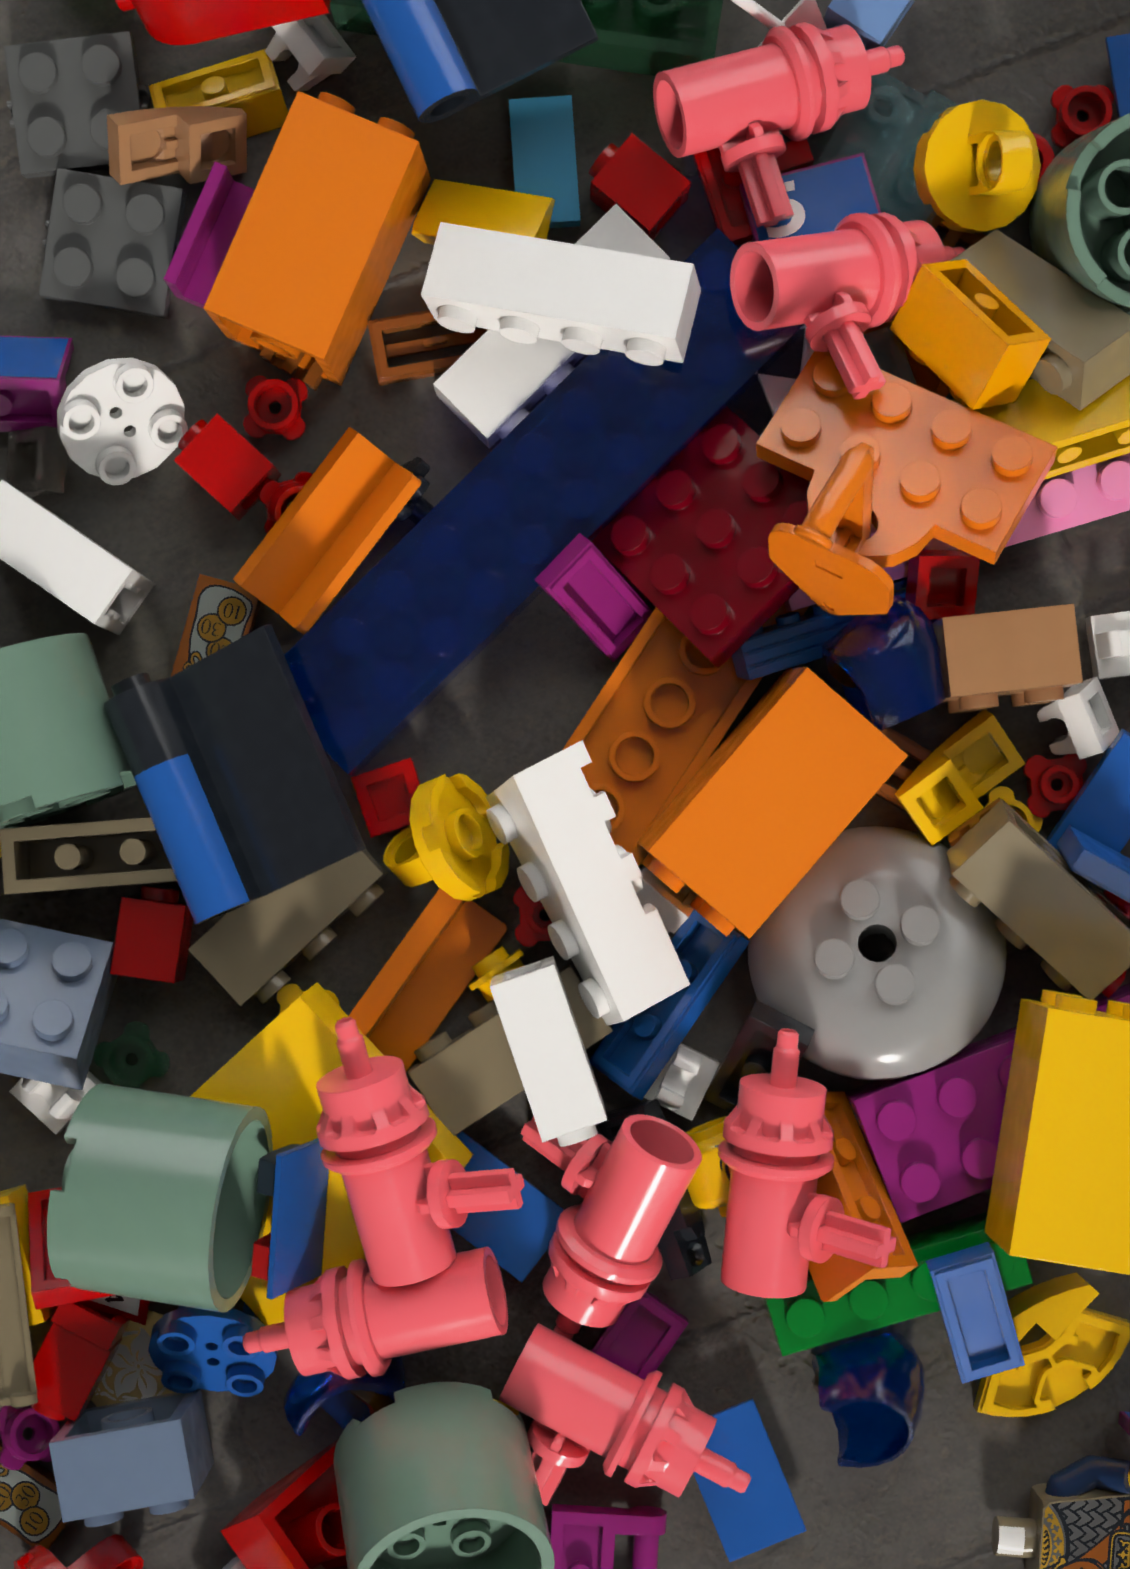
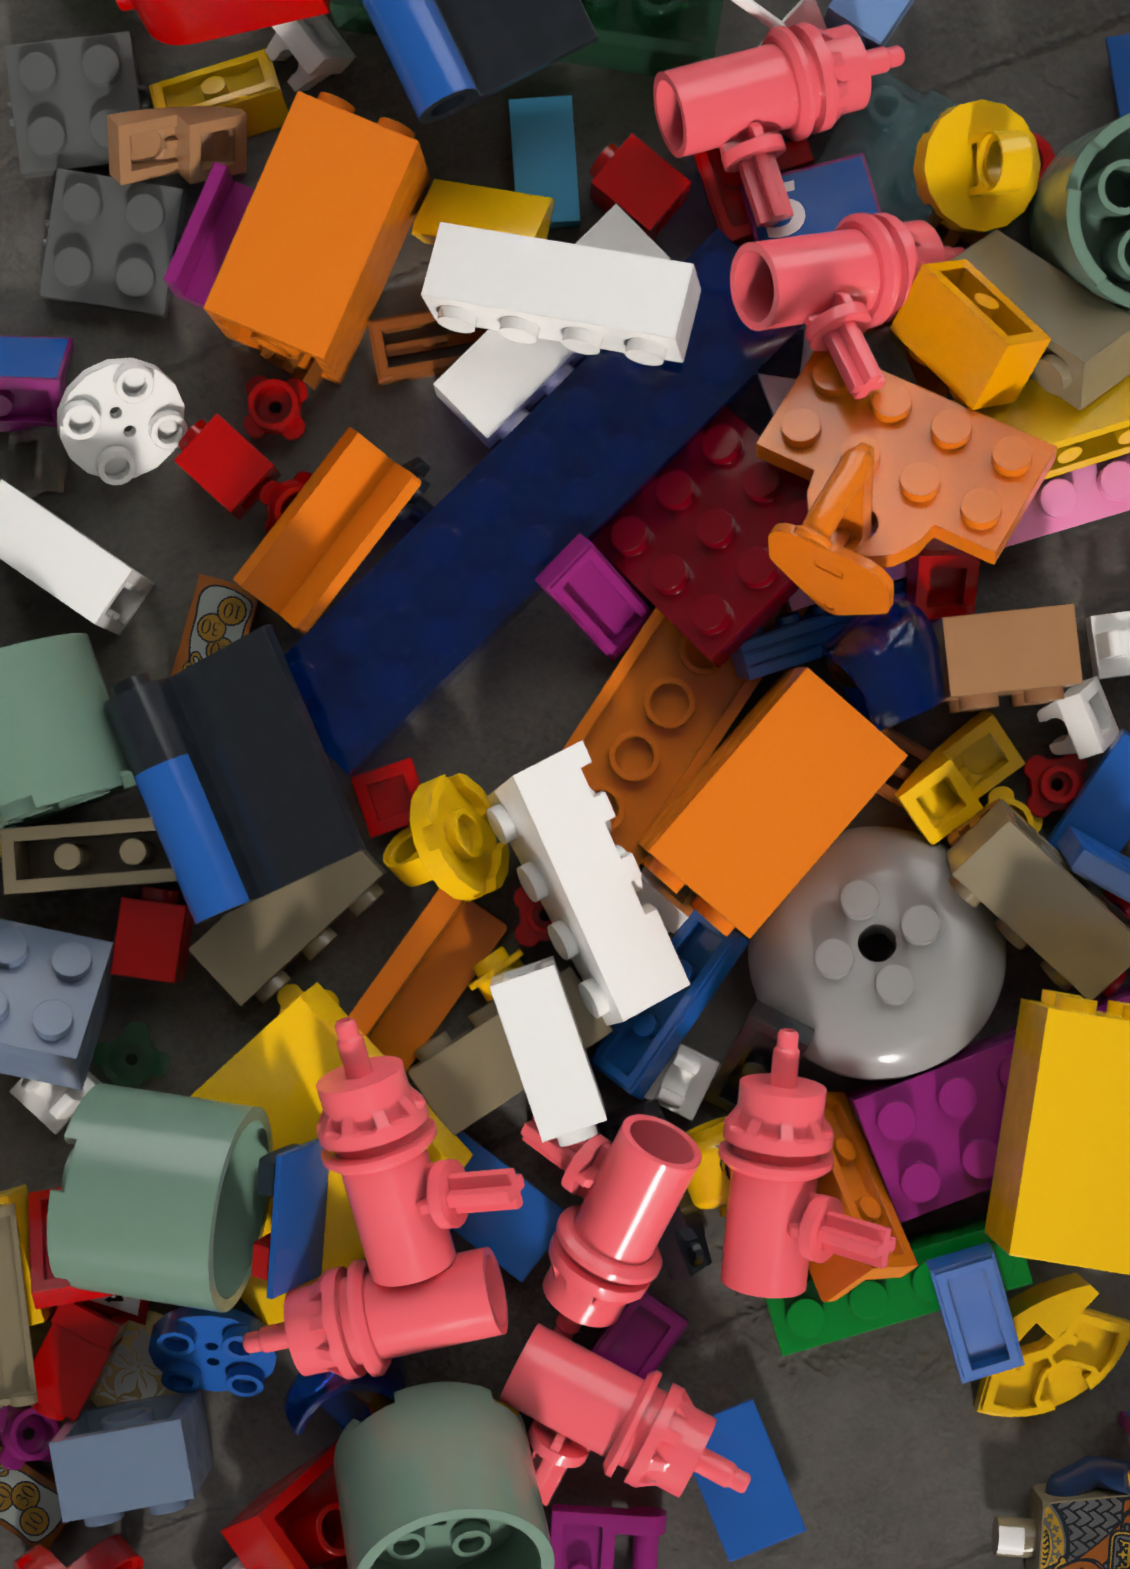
clear blue piece [812,1333,925,1468] -> none
red plate [1050,85,1114,149] -> none

